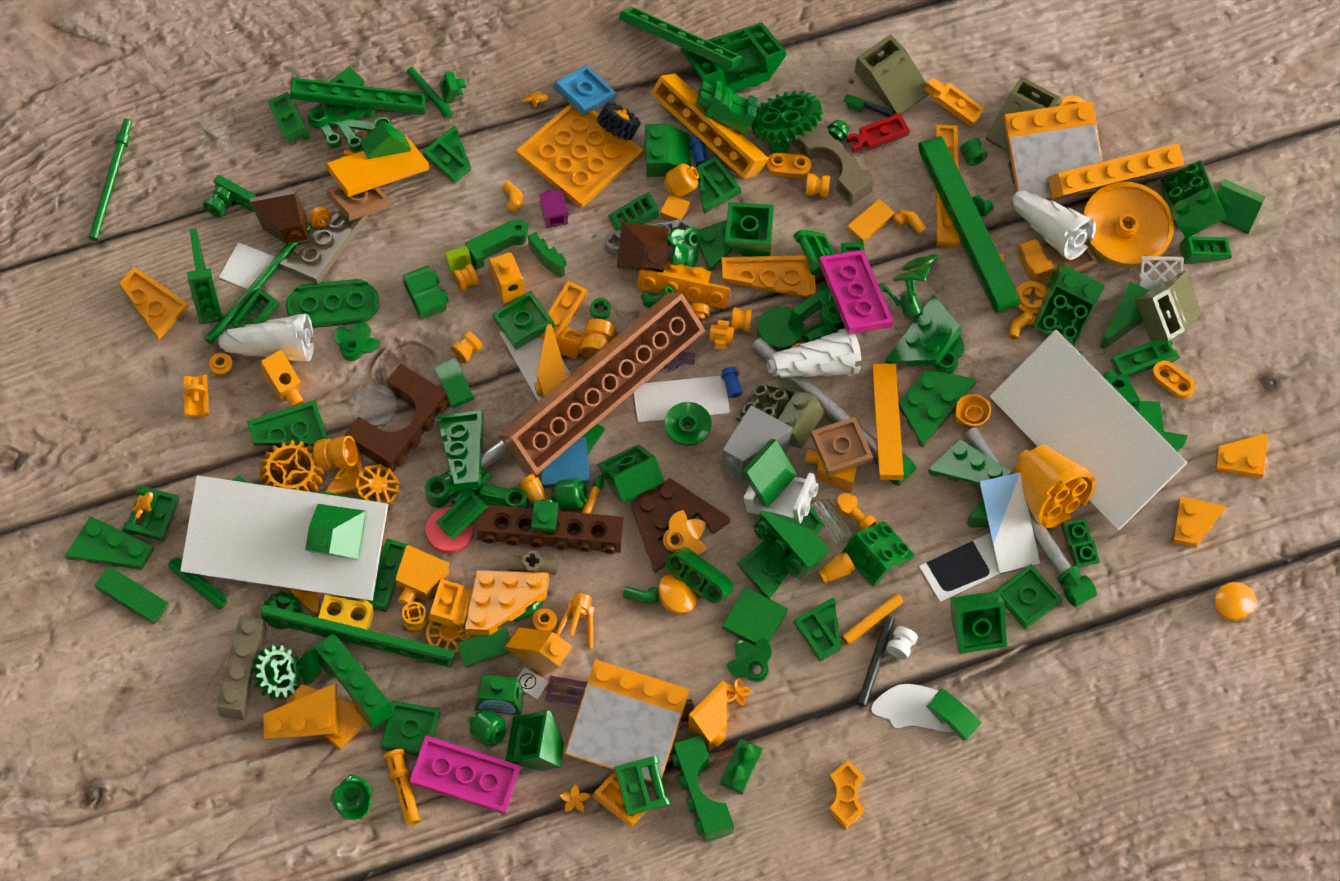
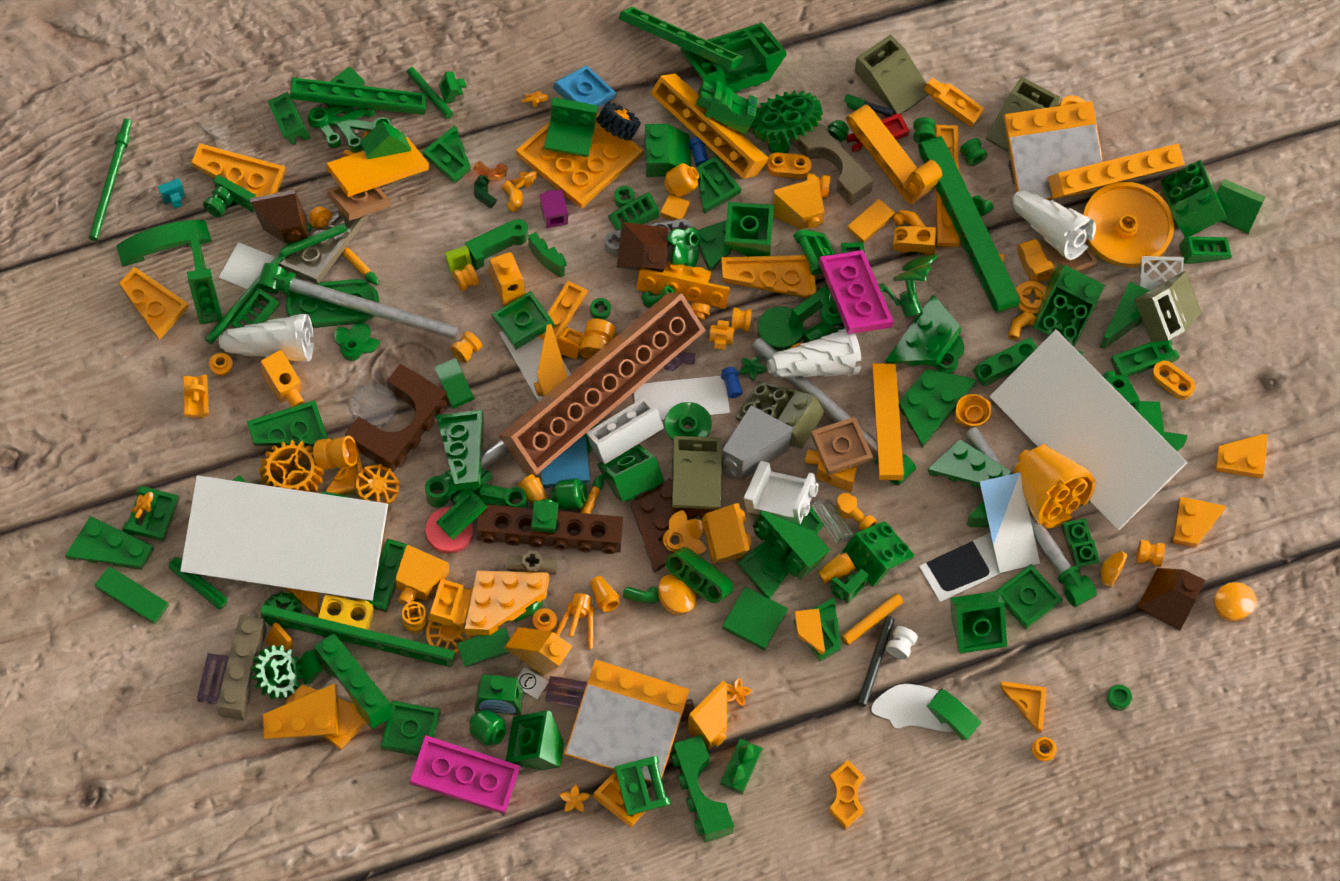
green slope [305,504,366,559] -> none
green hair [330,774,372,820] -> none
light orange pin [383,749,421,826] -> none
green brick [403,265,449,320] -> none
green plate [726,637,772,682] -> none
tile [742,439,797,507] -> none
none -> green slope [116,220,212,267]
none -> teal tile [158,178,185,209]
none -> light orange wing [192,143,286,197]
none -> tile [197,653,229,704]
none -> flat silver piece [256,263,459,340]
none -> light orange slope [265,622,294,651]
none -> green bar [280,223,348,257]
none -> light orange piece [342,247,379,286]
none -> clear orange arm [473,161,508,181]
none -> dark green arm [474,175,497,208]
none -> light orange plant [511,171,538,189]
none -> green bracket [544,97,598,157]
none -> white brick [586,397,664,464]
none -> light orange cone [590,576,620,613]
none -> green bush [614,186,635,208]
none -> olive slope [672,436,722,509]
none -> light orange slope [702,503,751,565]
none -> green plant [739,356,767,381]
none -> light orange slope [772,178,825,229]
none -> light orange tile [794,609,825,654]
none -> green bracket [830,568,869,603]
none -> light orange beam [846,104,942,205]
none -> light orange leg [892,226,936,256]
none -> green wheel [913,117,936,143]
none -> green leg [973,337,1037,386]
none -> light orange tile [1000,681,1046,733]
none -> light orange plate [1032,737,1057,762]
none -> light orange hat [1100,551,1127,588]
none -> green tile [1106,685,1132,711]
none -> light orange wheel [1136,539,1165,567]
none -> reddish brown slope [1137,568,1206,631]

